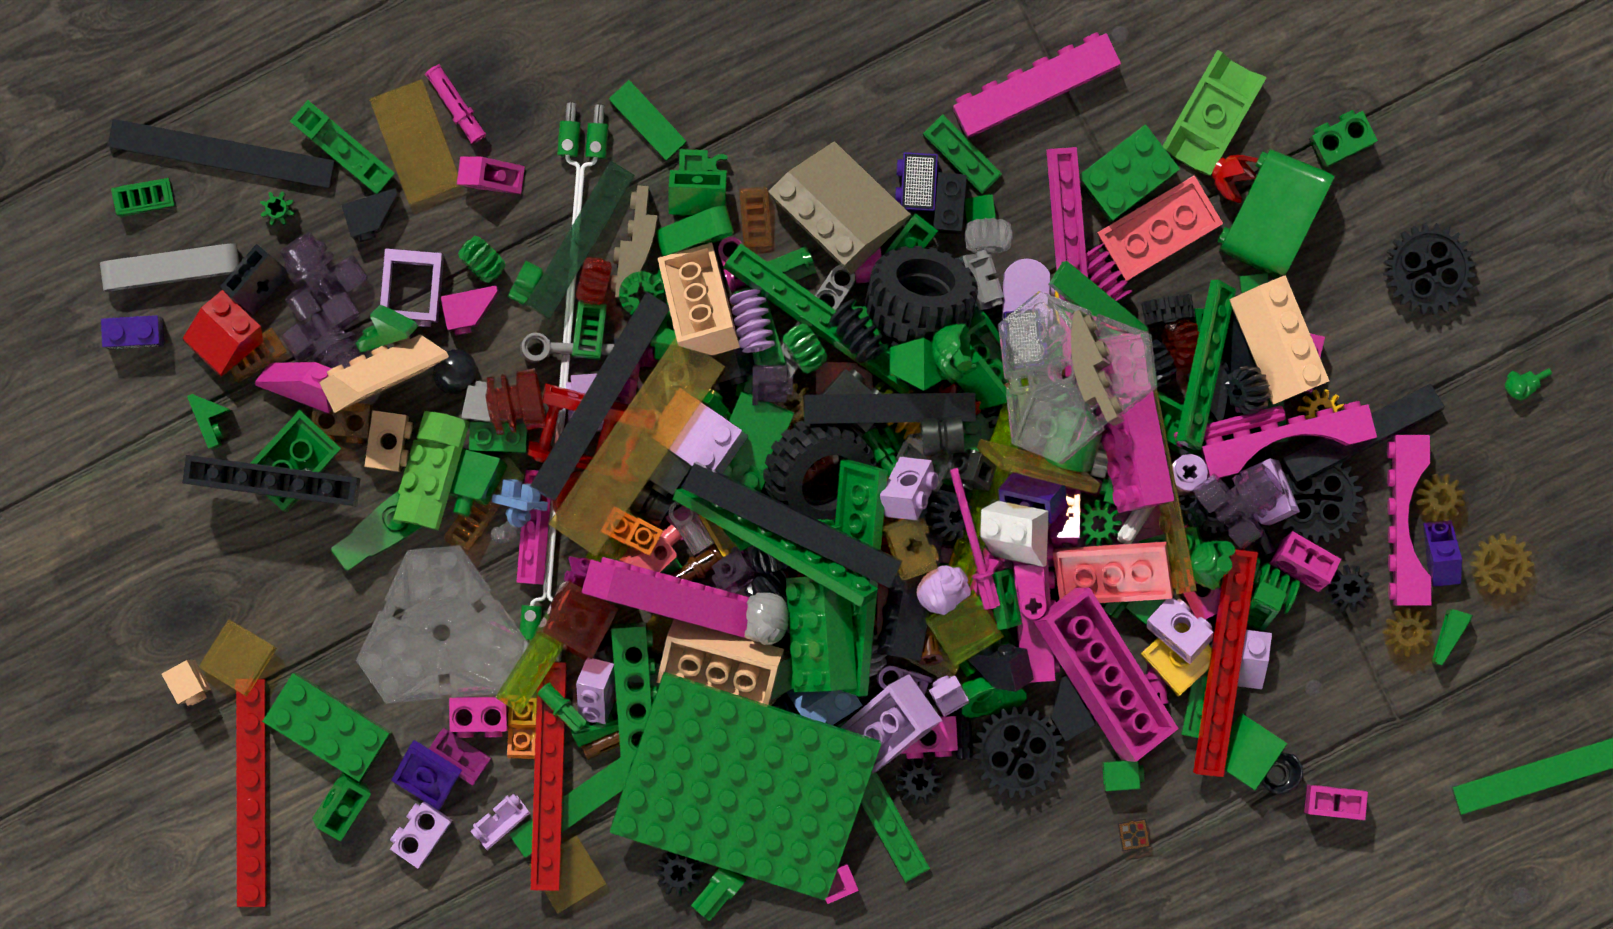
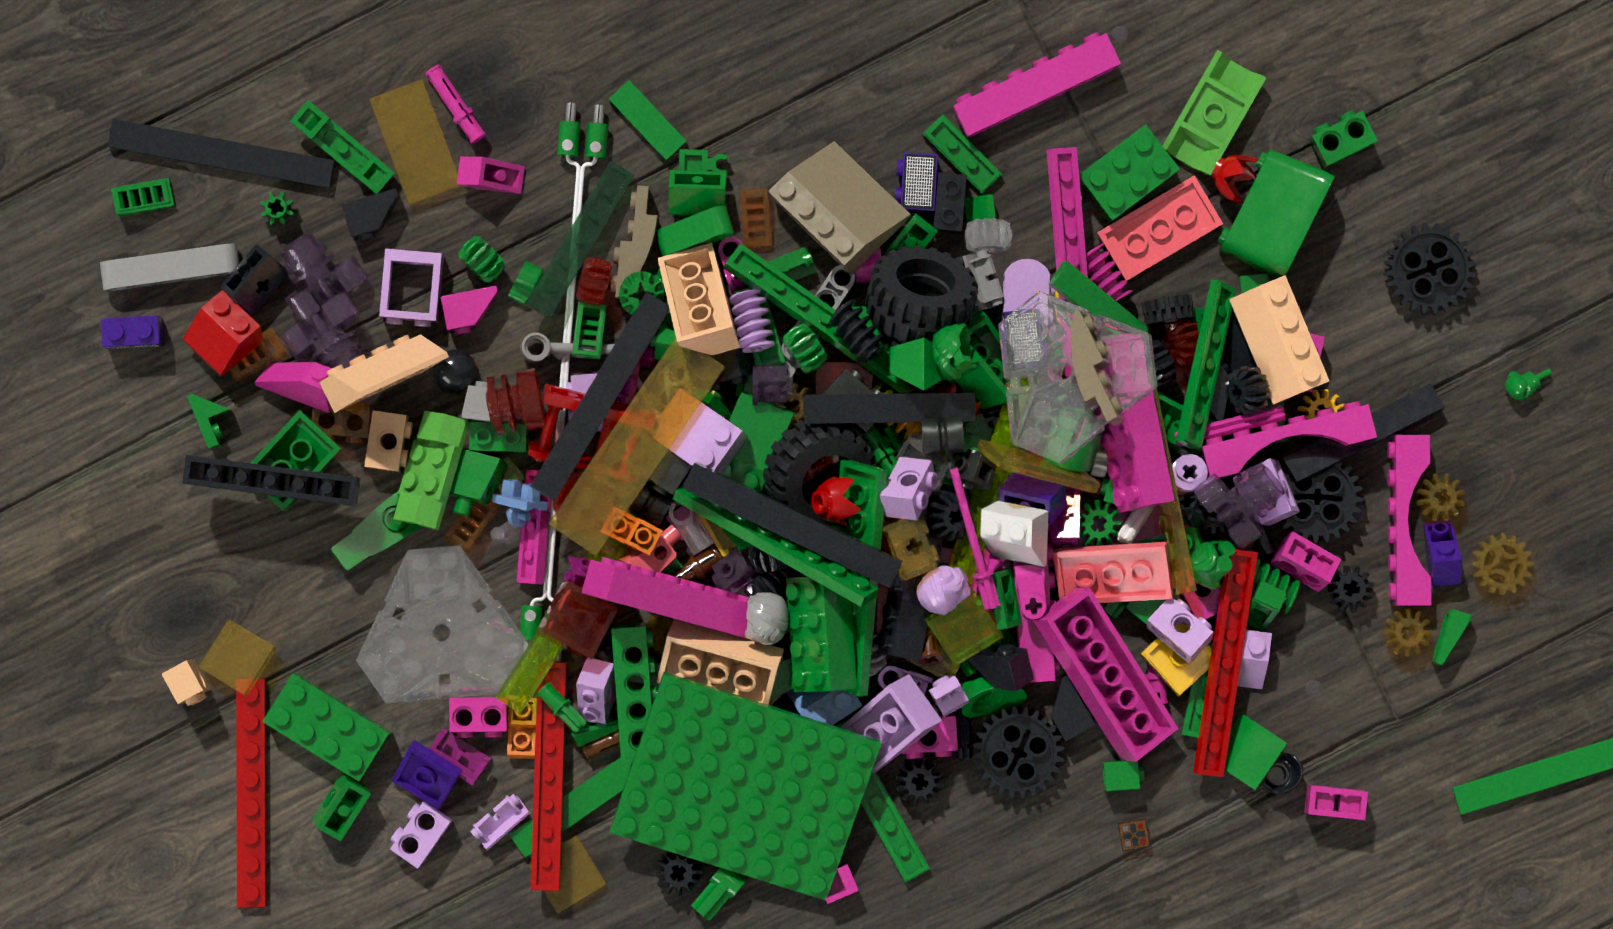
green slope [356,305,418,353] -> none
none -> red piece [811,477,861,526]

